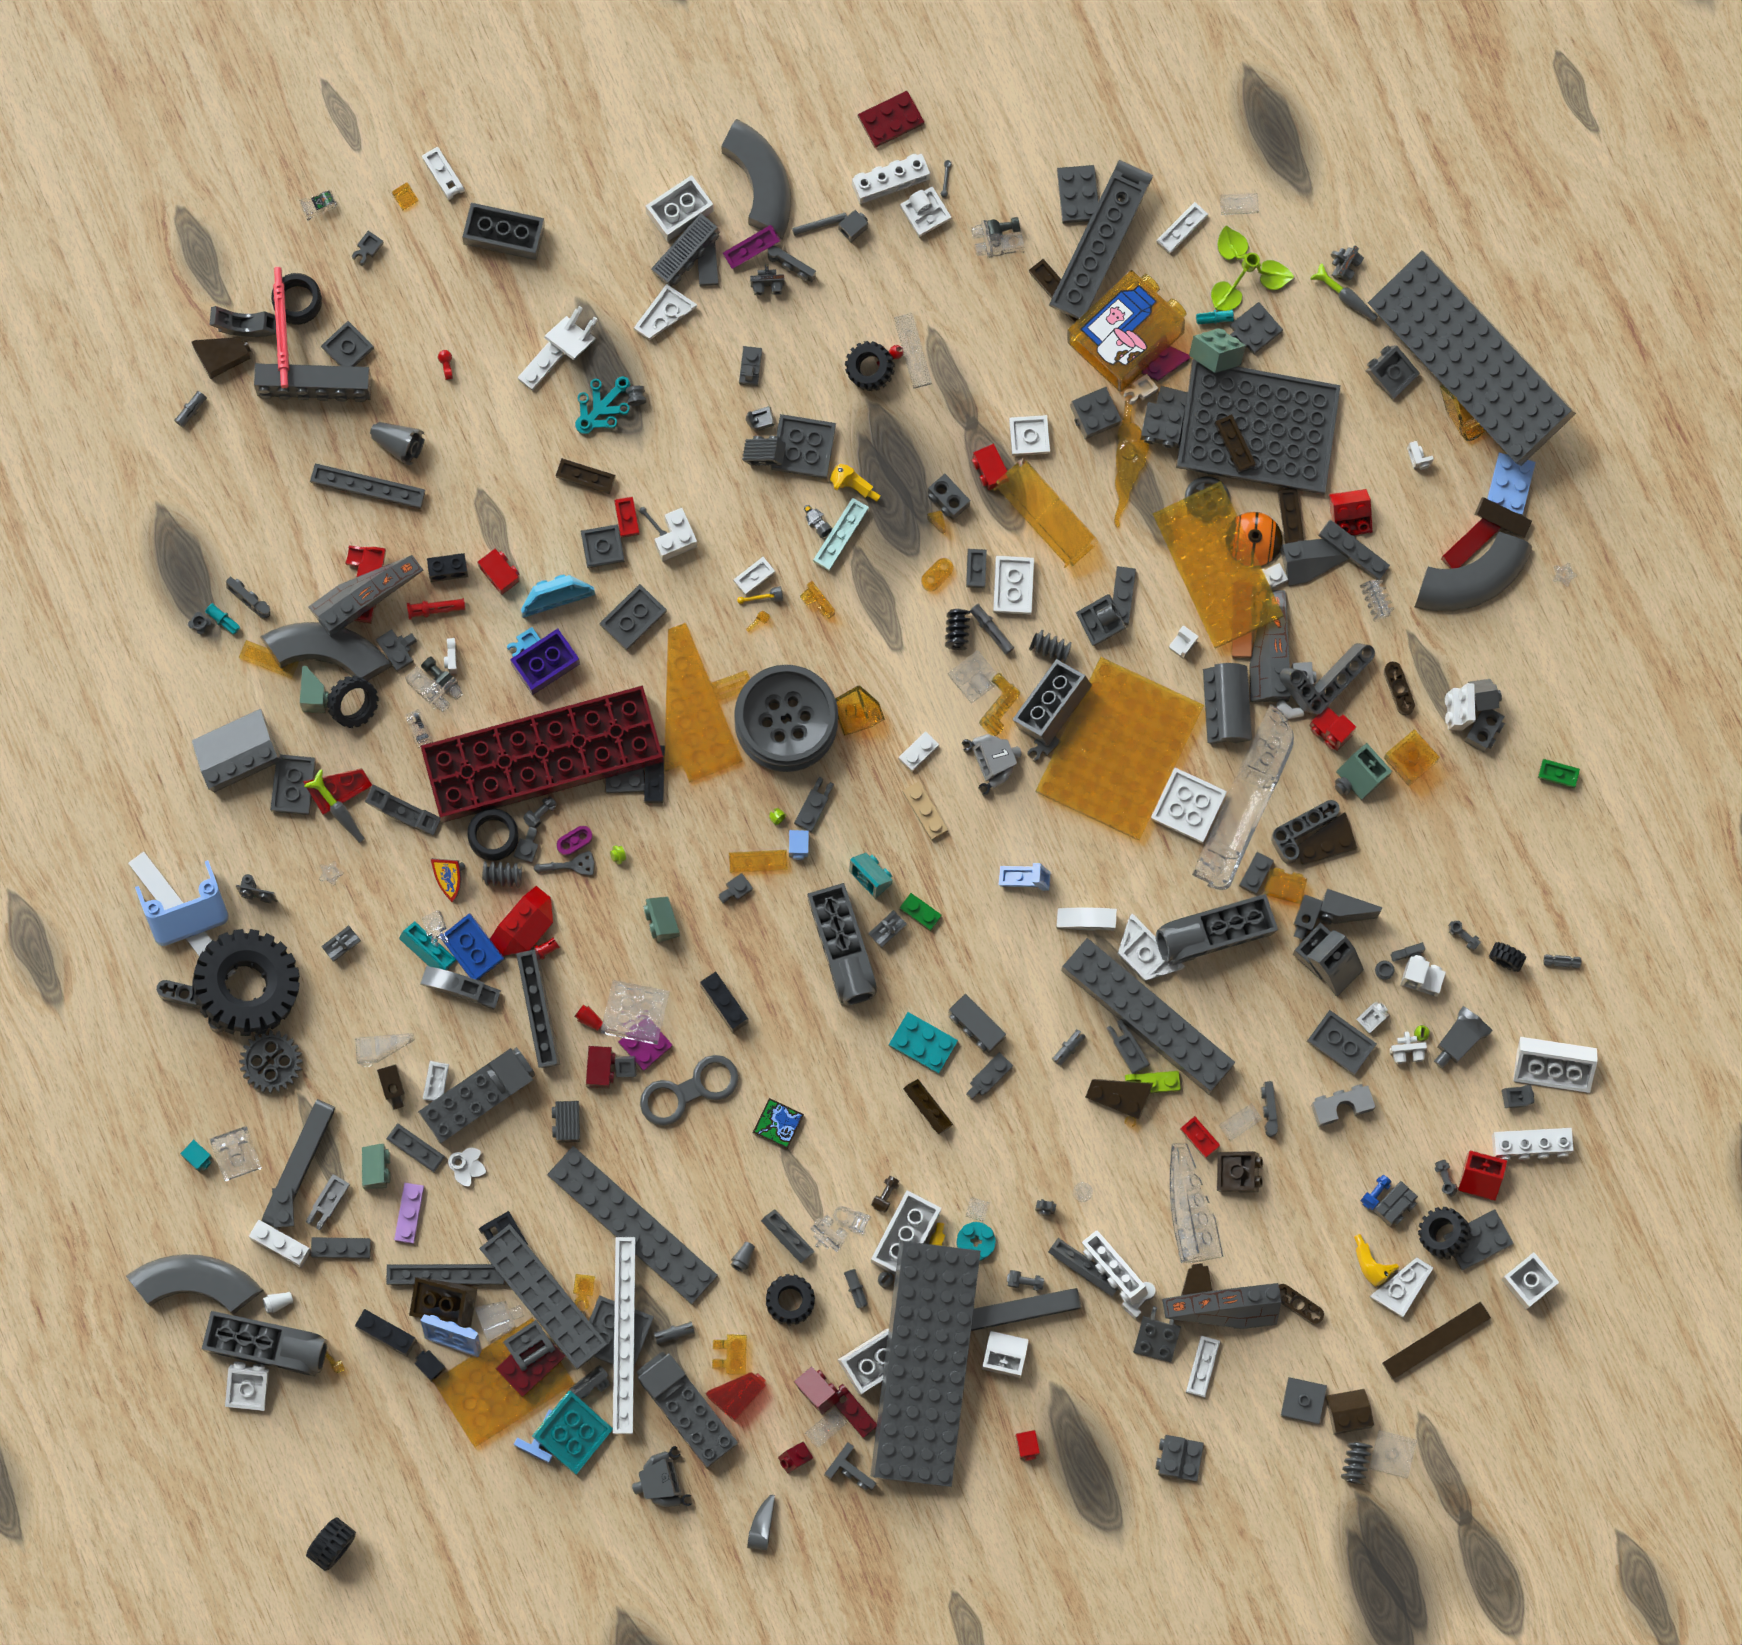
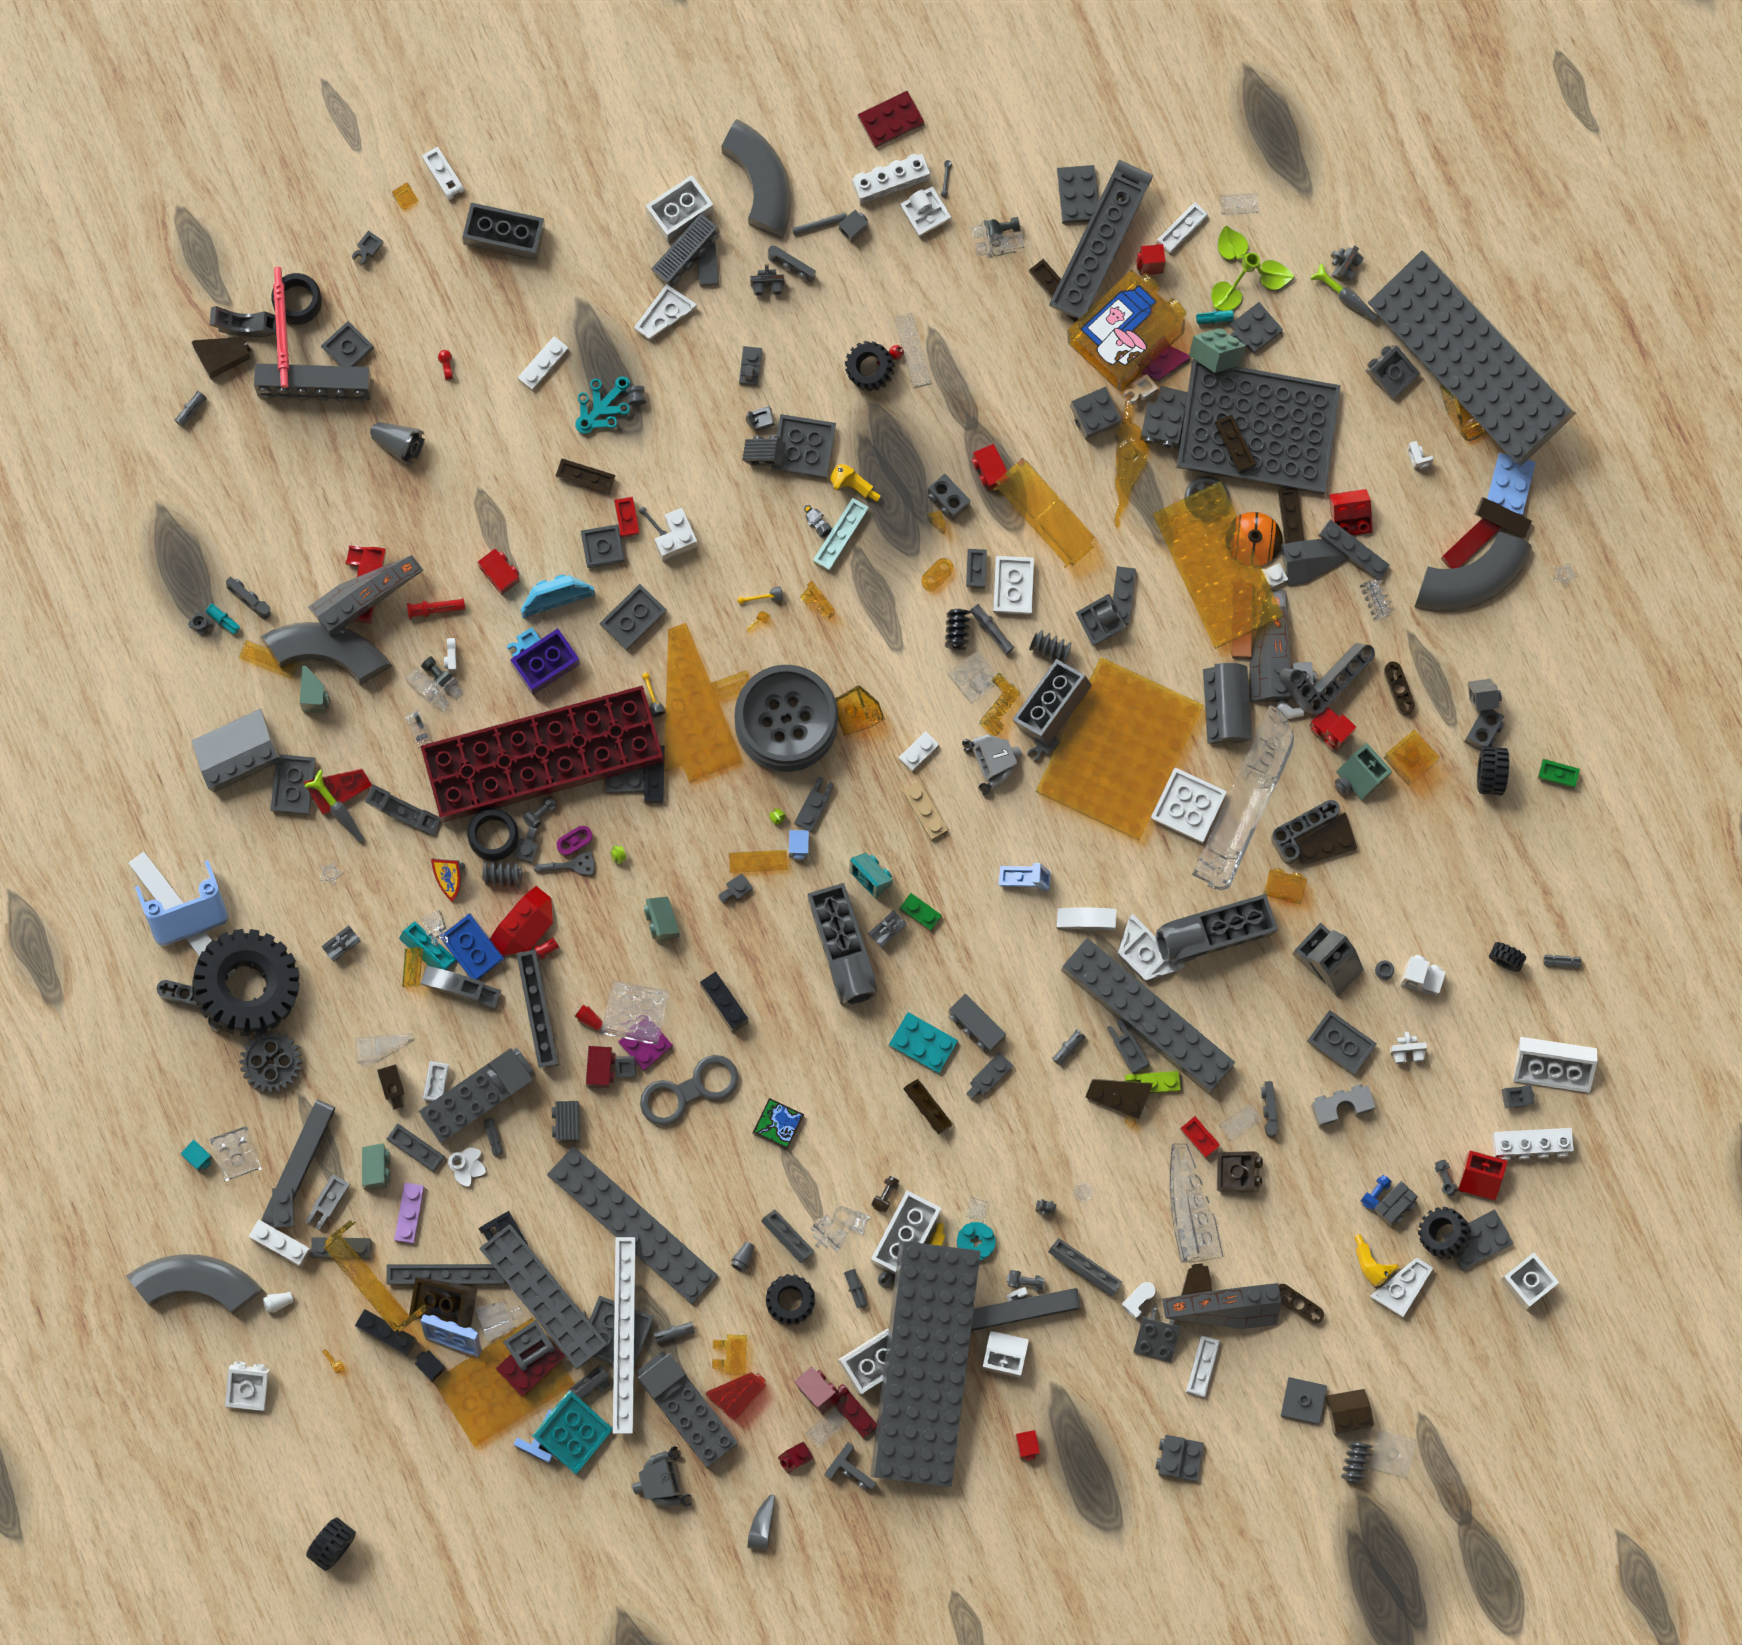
dark grey brick [202,1311,328,1377] -> none
dark grey hinge [236,874,277,903] -> none
clear leg [299,190,338,221] -> none
dark grey plate [310,463,426,509] -> none
black tyre [327,675,379,728] -> none
dark grey hinge [376,629,417,672] -> none
black brick [427,553,468,582] -> none
white plate [544,306,598,360] -> none
clear yellow plate [573,1274,595,1310] -> none
magenta plate [723,225,781,269] -> none
white plate [734,557,775,596] -> none
white plate [1009,415,1050,456] -> none
white brick [1082,1231,1148,1306] -> none
white panel [1169,625,1199,659] -> none
dark grey plate [1239,852,1274,895] -> none
dark grey torso [1293,895,1323,940] -> none
dark grey slope [1317,889,1382,925] -> none
white bracket [1356,1001,1389,1033] -> none
dark brown tile [1382,1301,1491,1380] -> none
dark grey plate [1390,942,1425,962] -> none
lime hinge [1414,1025,1430,1041] -> none
dark grey piece [1434,1006,1493,1069] -> none
white plate [1445,683,1475,731] -> none
dark grey bar [1448,921,1481,951] -> none
none -> clear yellow piece [323,1220,426,1332]
none -> clear yellow tile [402,947,423,988]
none -> dark grey axle [484,1118,503,1156]
none -> hinge [642,673,666,718]
none -> white tile [1006,1287,1027,1302]
none -> red brick [1136,244,1166,276]
none -> black tyre [1477,746,1509,796]

